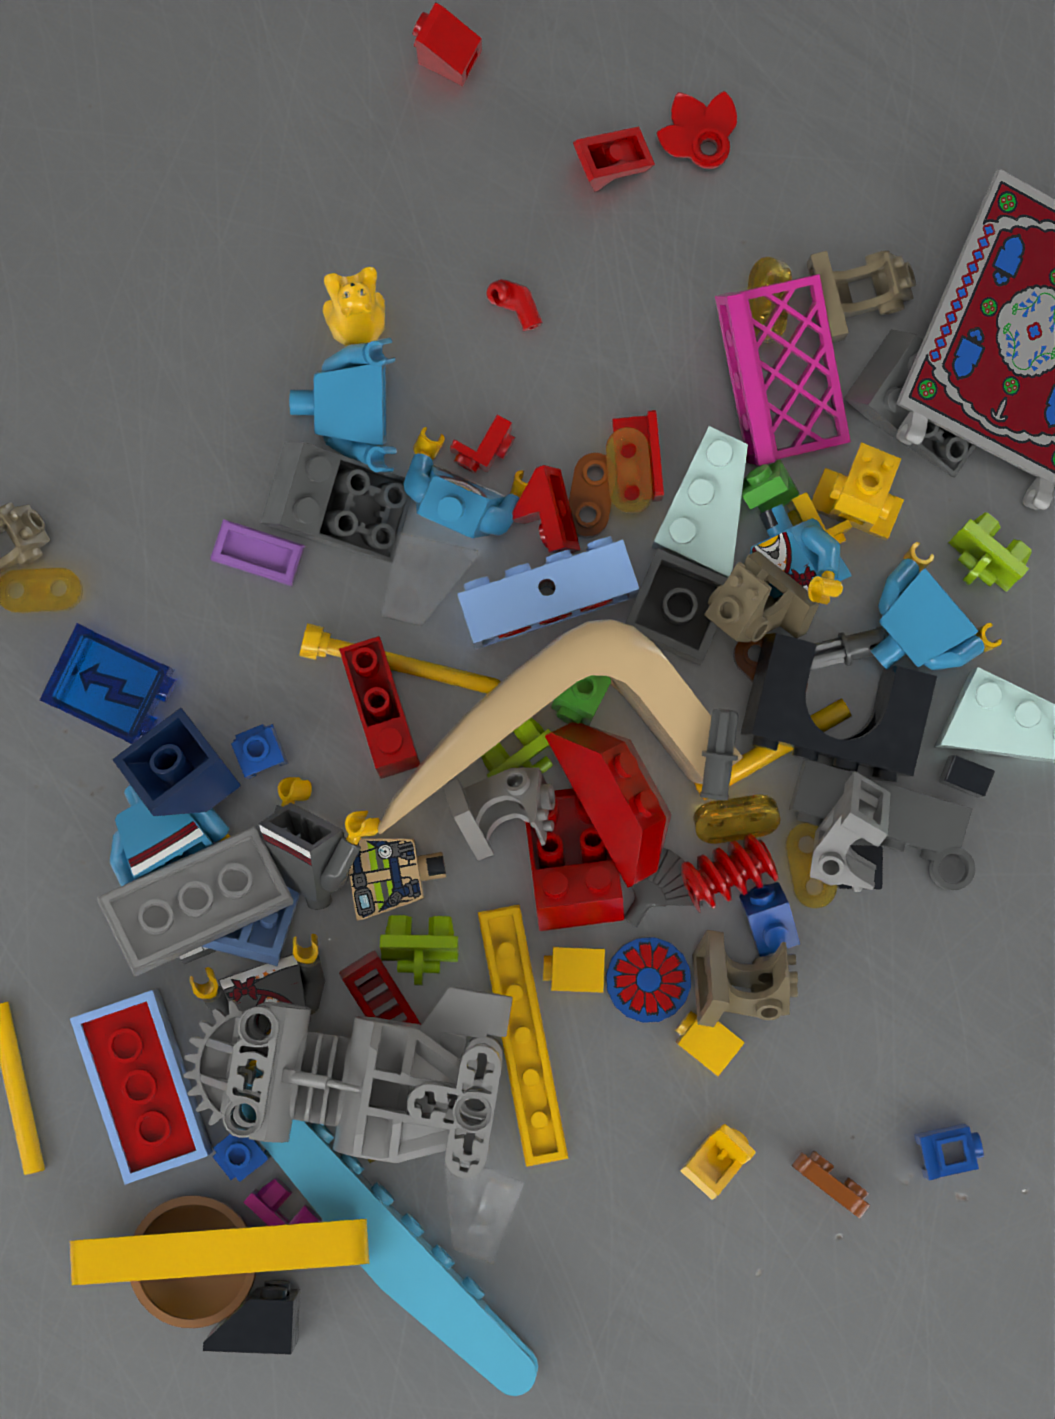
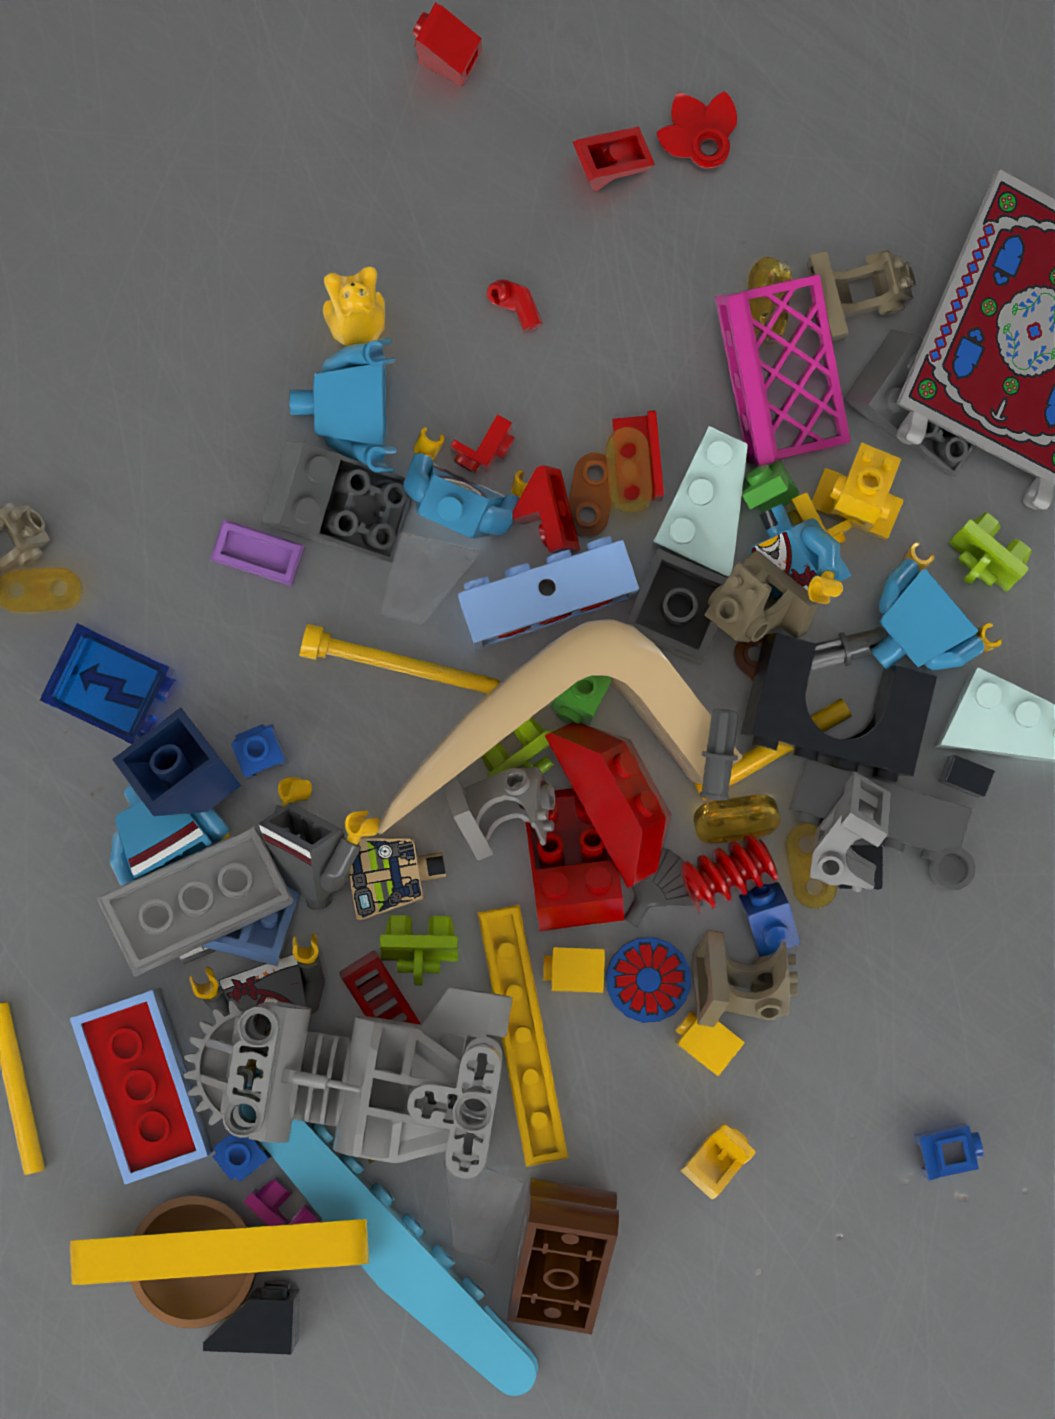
red slope [339,636,421,779] -> none
dark orange plate [791,1151,870,1219] -> none
none -> reddish brown brick [507,1178,619,1335]

